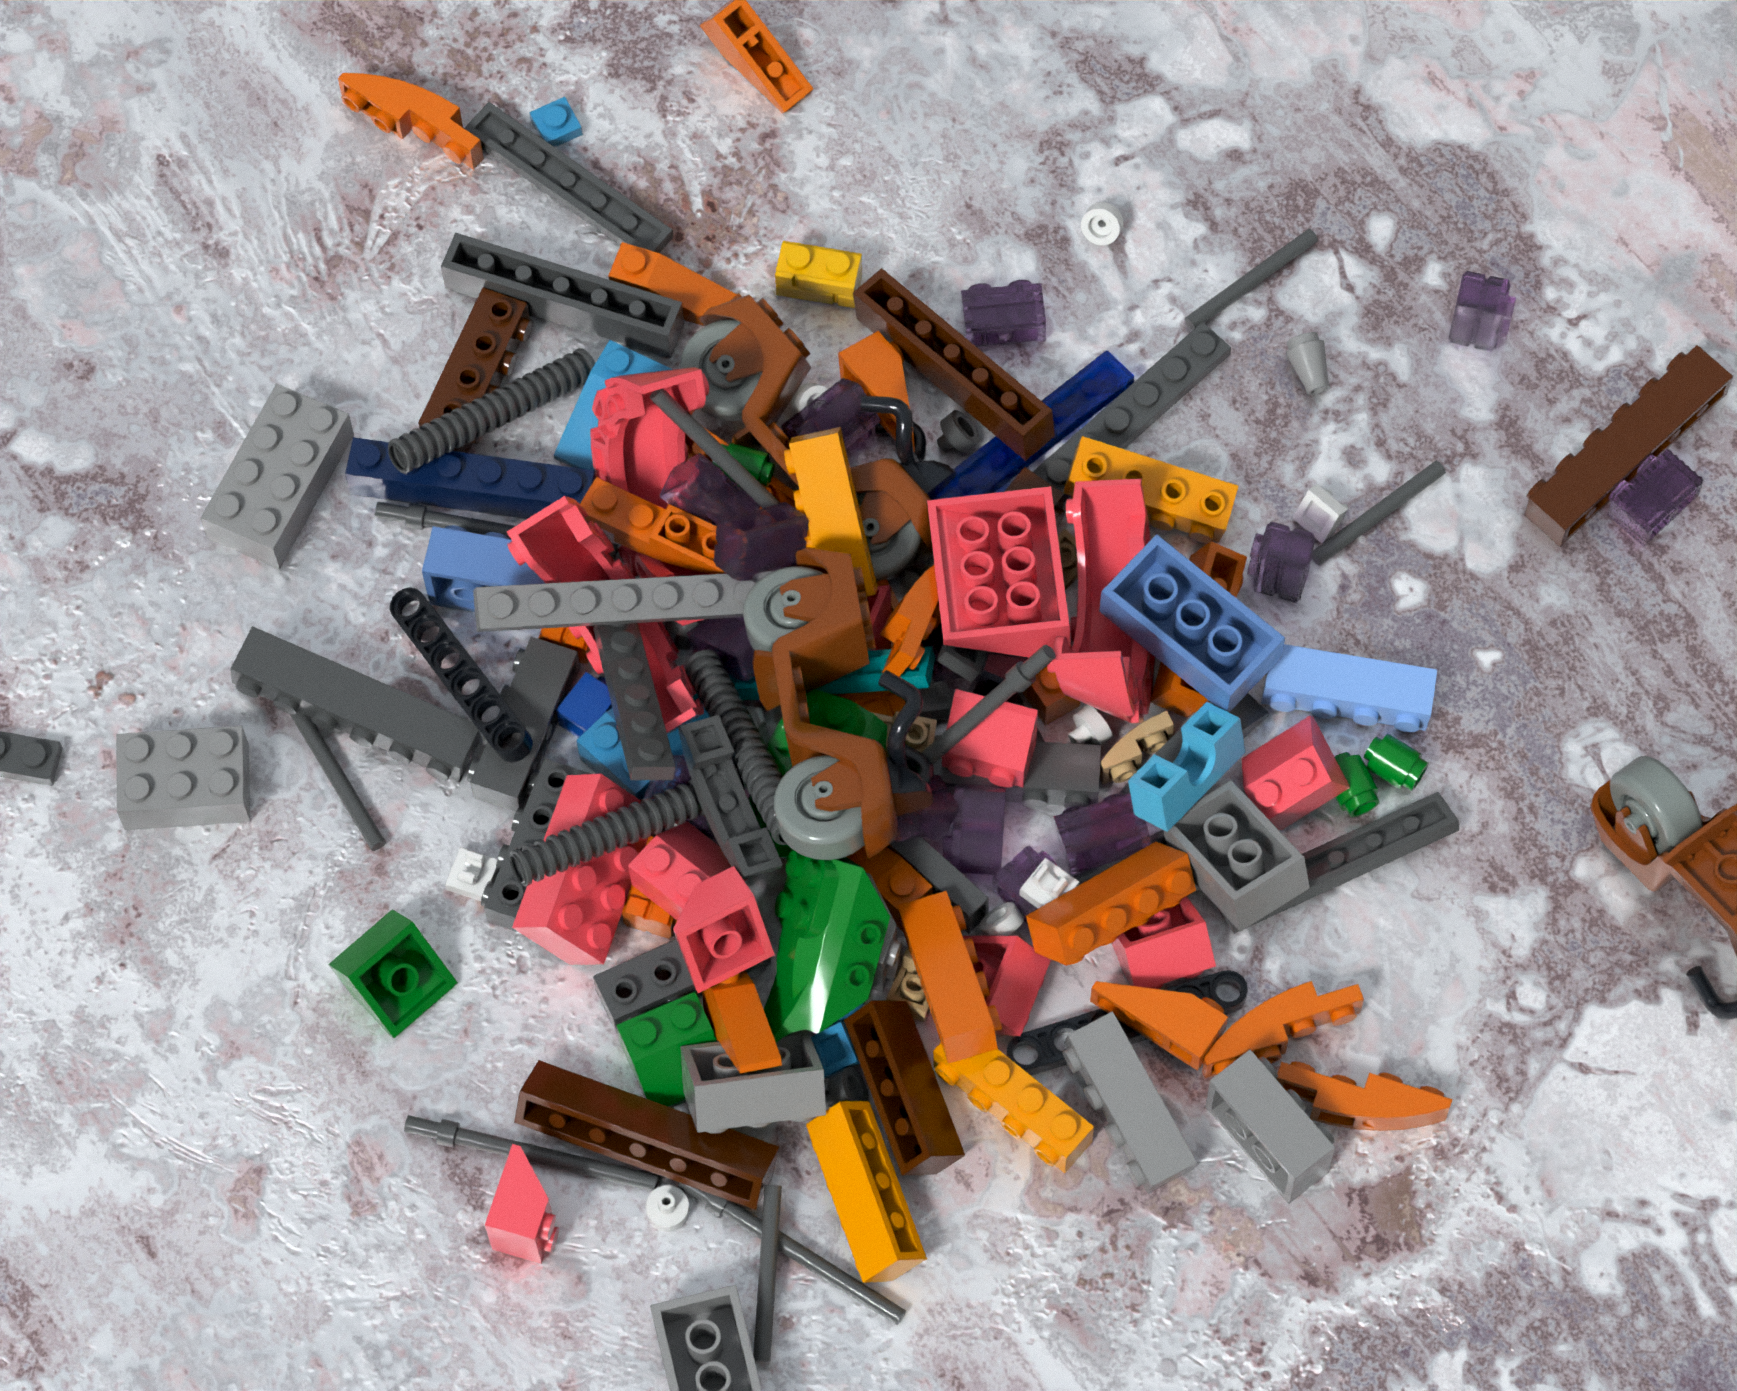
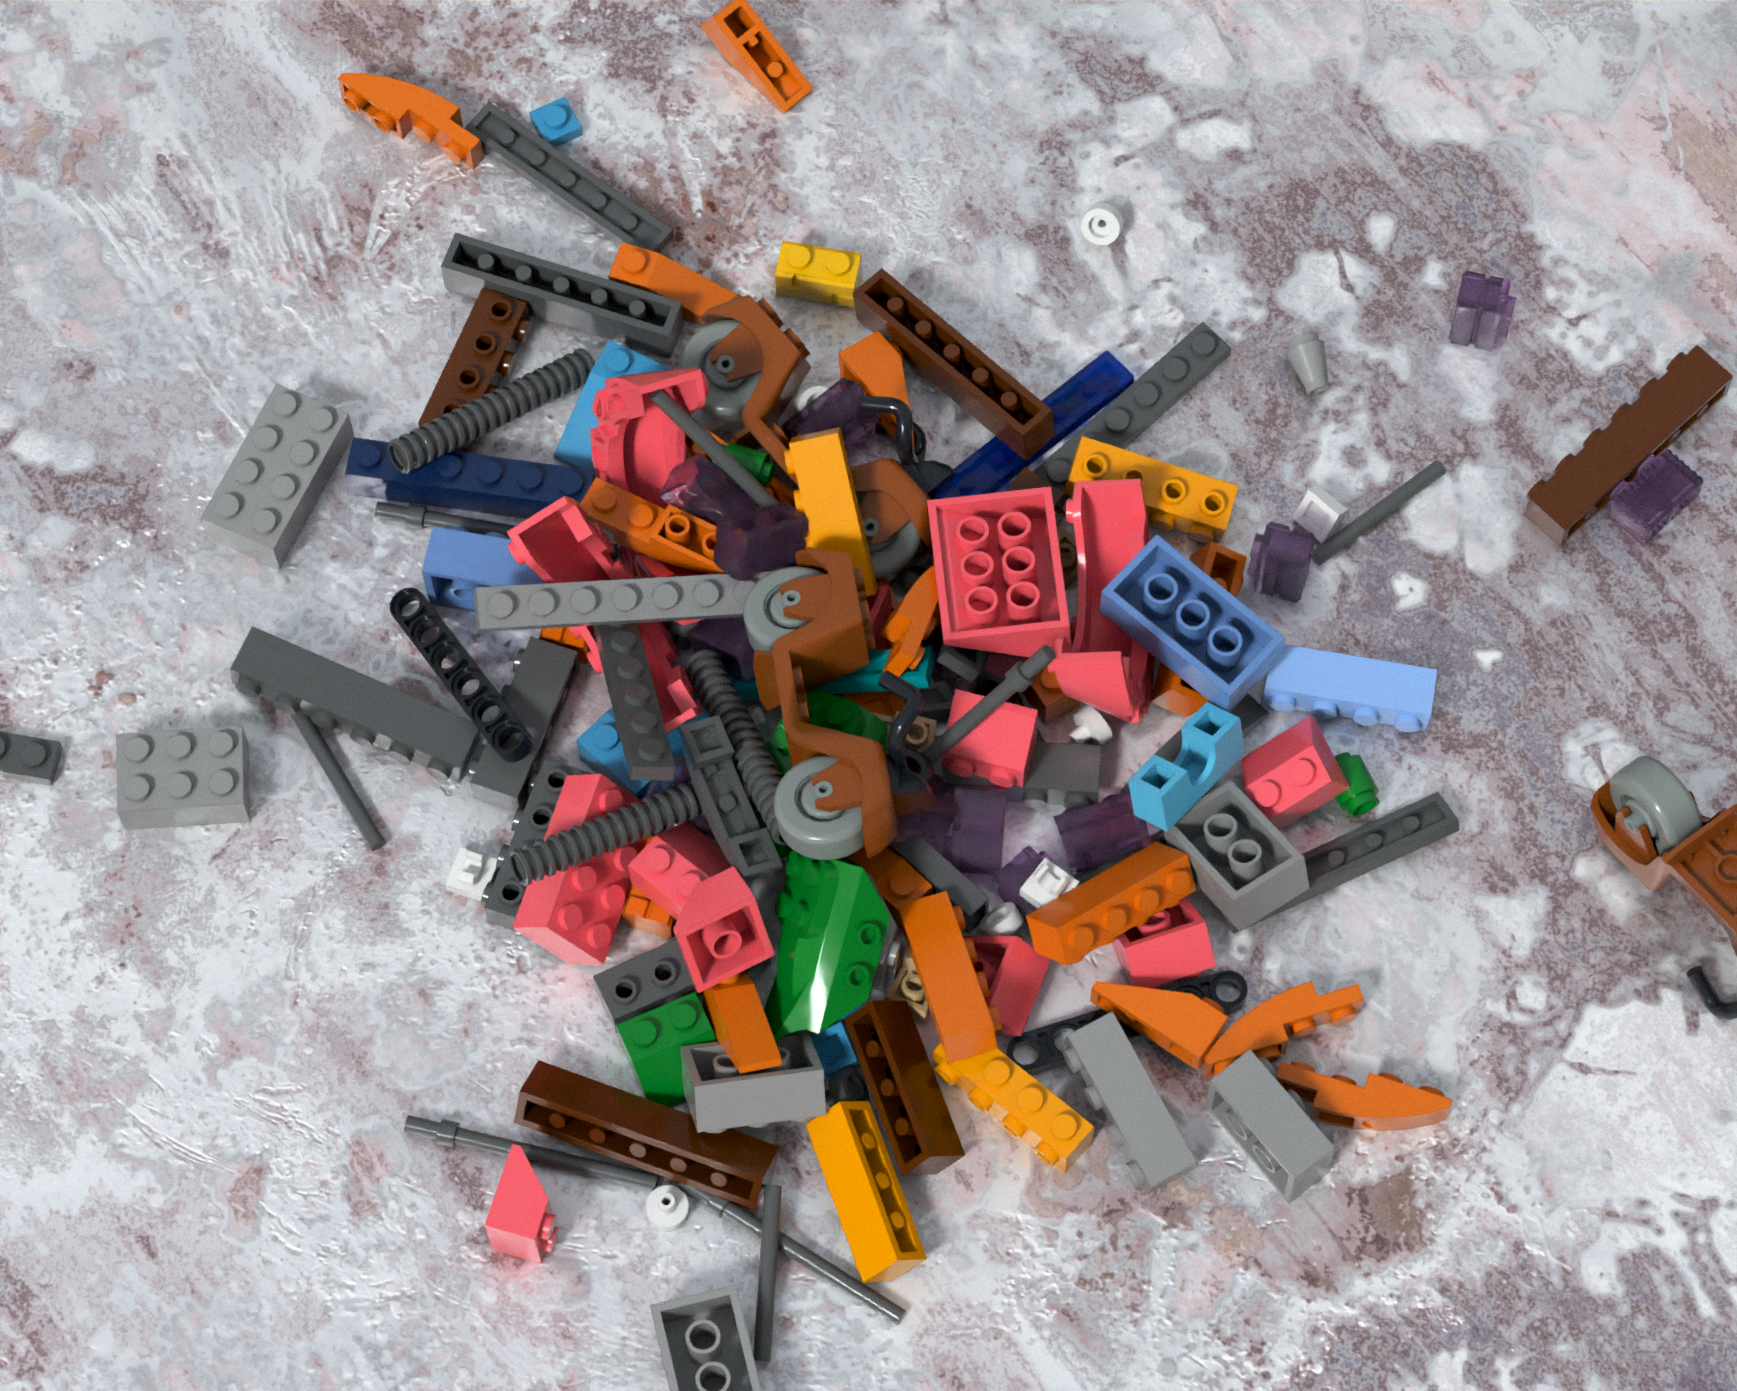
green slope [328,909,458,1038] -> none
blue brick [556,672,612,738] -> none
dark grey tile [937,410,980,453] -> none
clear purple brick [961,280,1046,347] -> none
tan slope [1099,711,1174,785] -> none
dark grey bar [1185,229,1318,330] -> none
green brick [1363,733,1429,791] -> none

